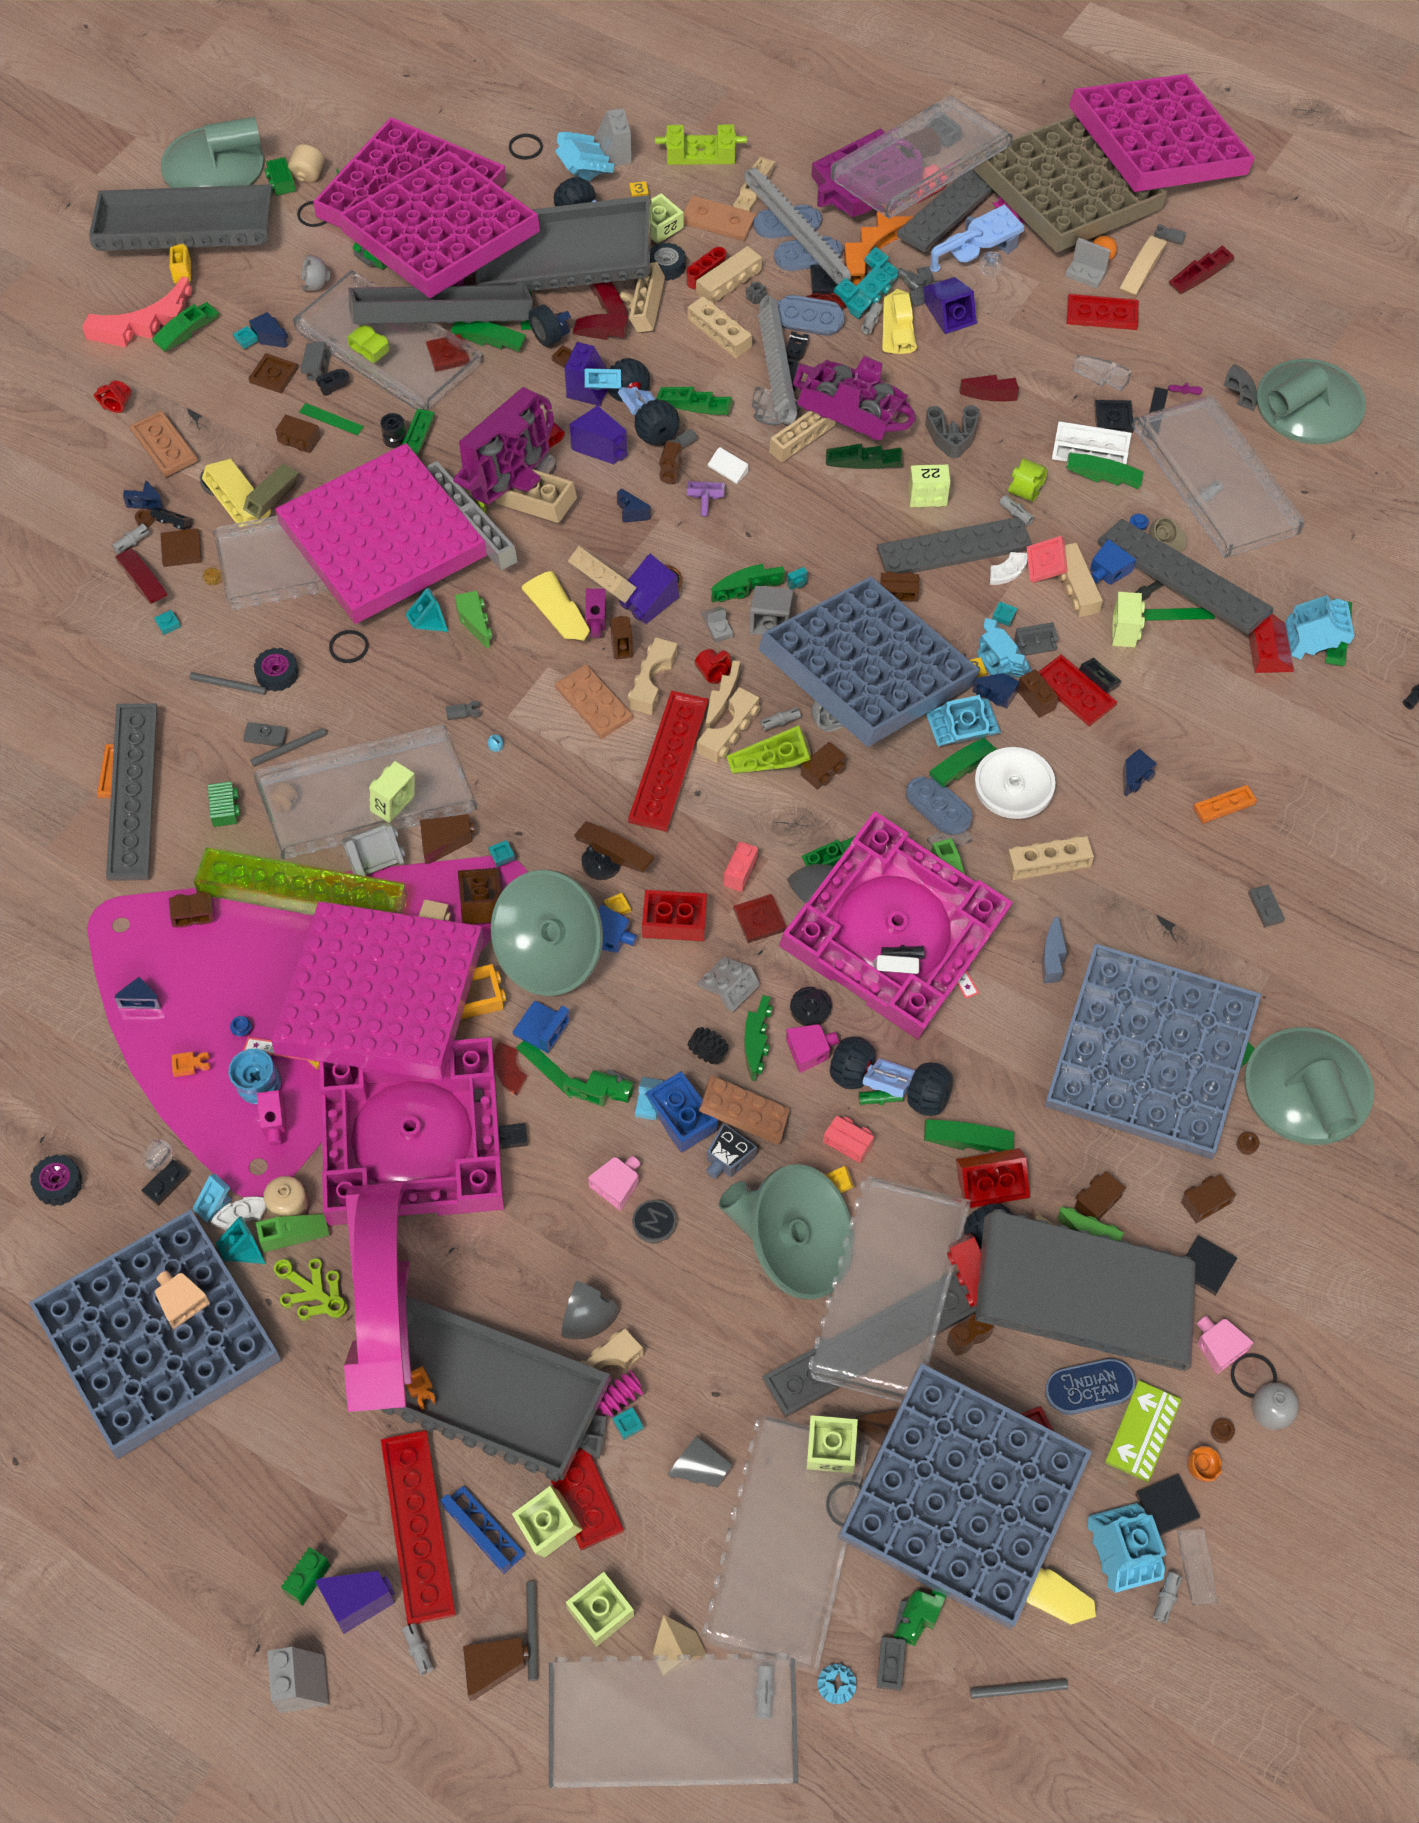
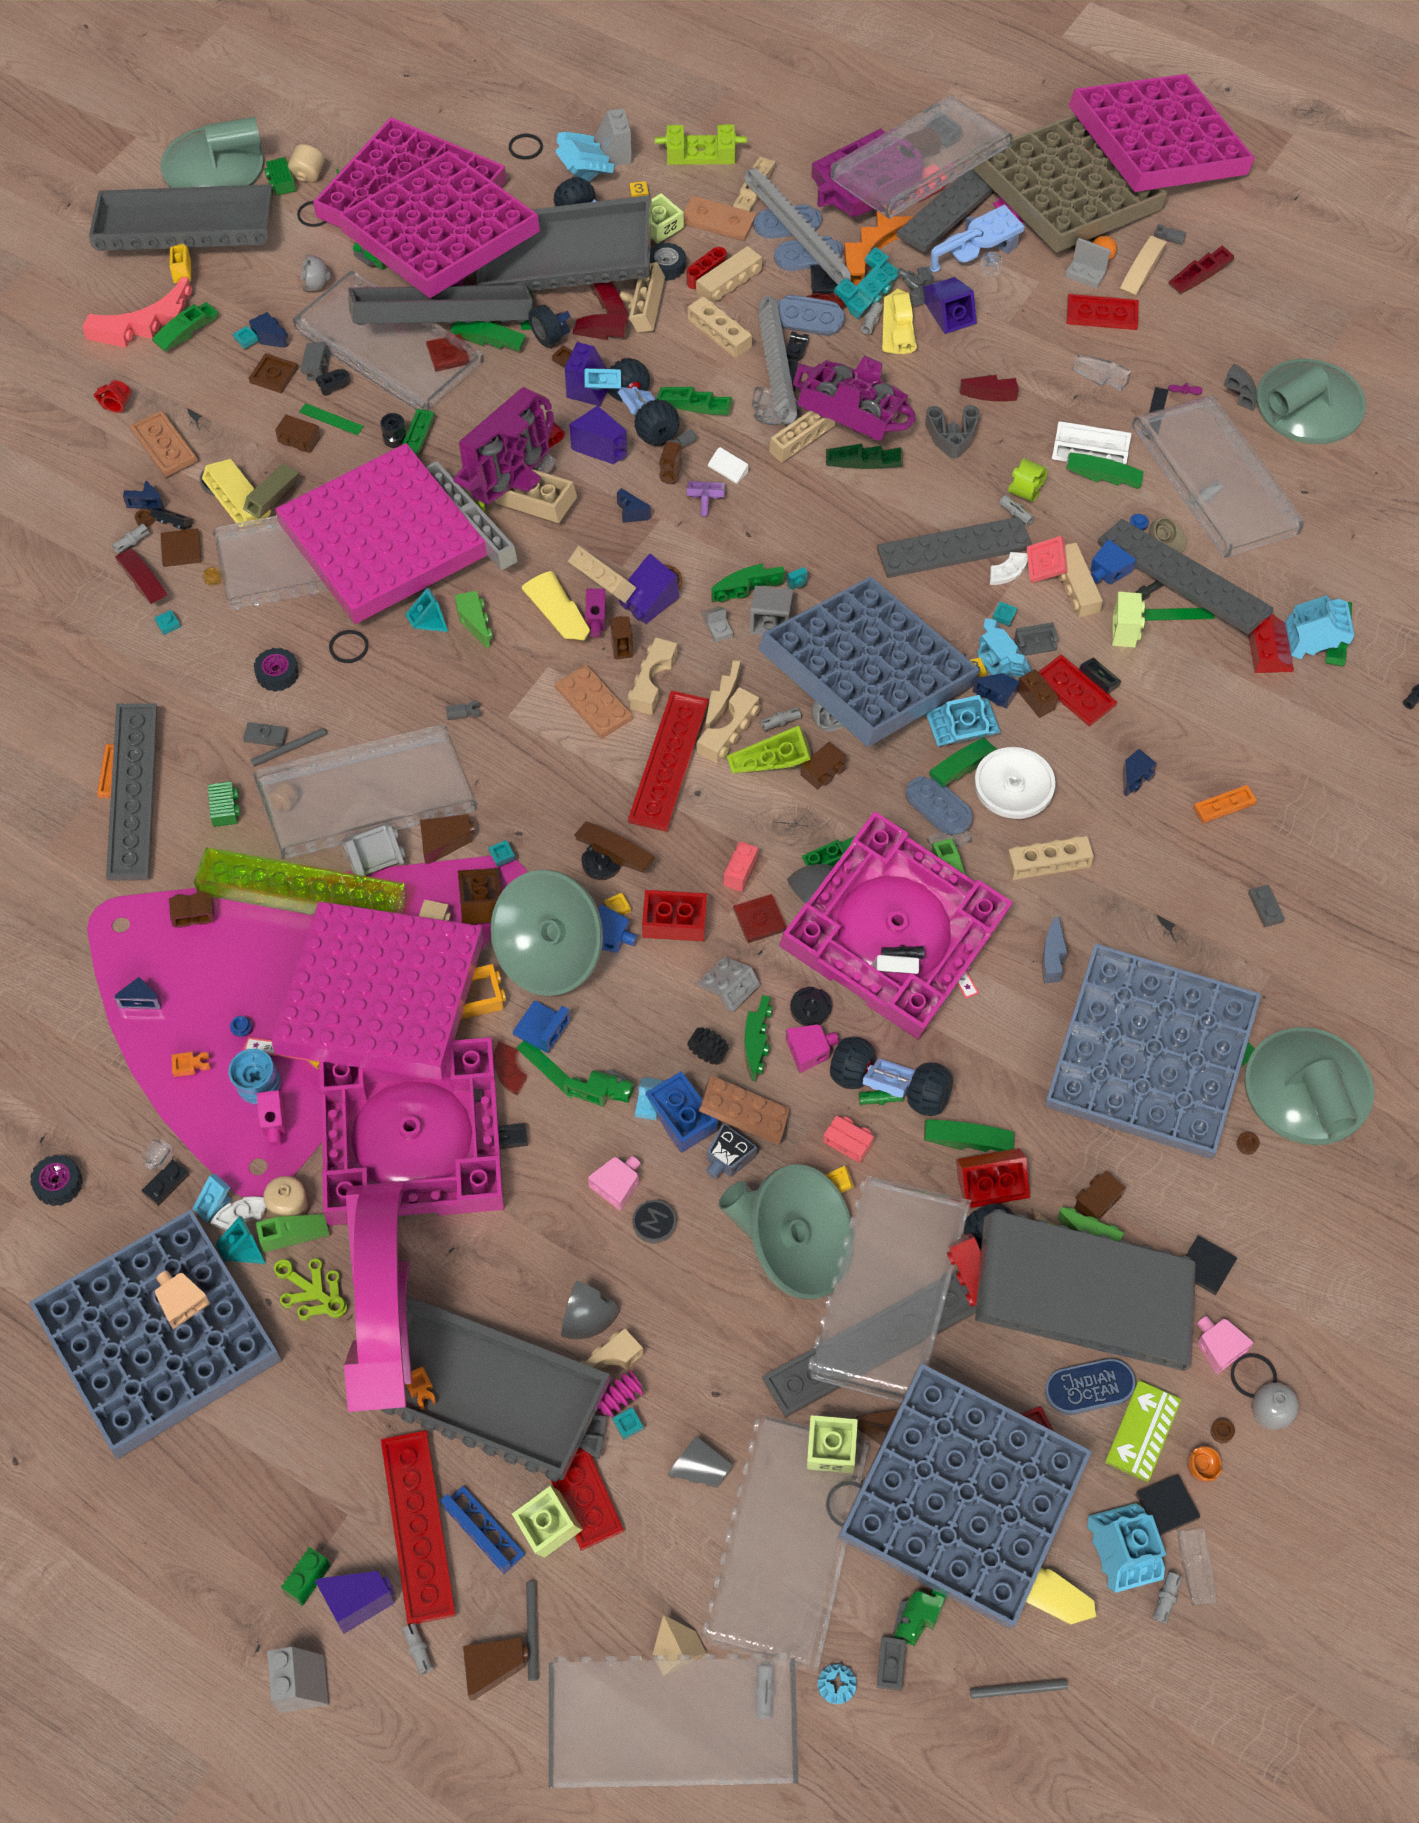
dark grey bar [190,672,267,695] -> none
lime brick [347,325,389,363] -> none
yellowish green brick [369,761,415,823] -> none
medium azure hinge [488,734,504,752] -> none
yellowish green brick [566,1572,634,1647] -> none
red piece [694,649,732,684] -> none
dark grey gear [746,282,767,304] -> none
reddish brown brick [880,571,919,602] -> none
yellowish green brick [908,464,950,507] -> none
reddish brown brick [946,1313,995,1356] -> none
black tile [1094,400,1134,433] -> none
reddish brown brick [1181,1174,1236,1224] -> none

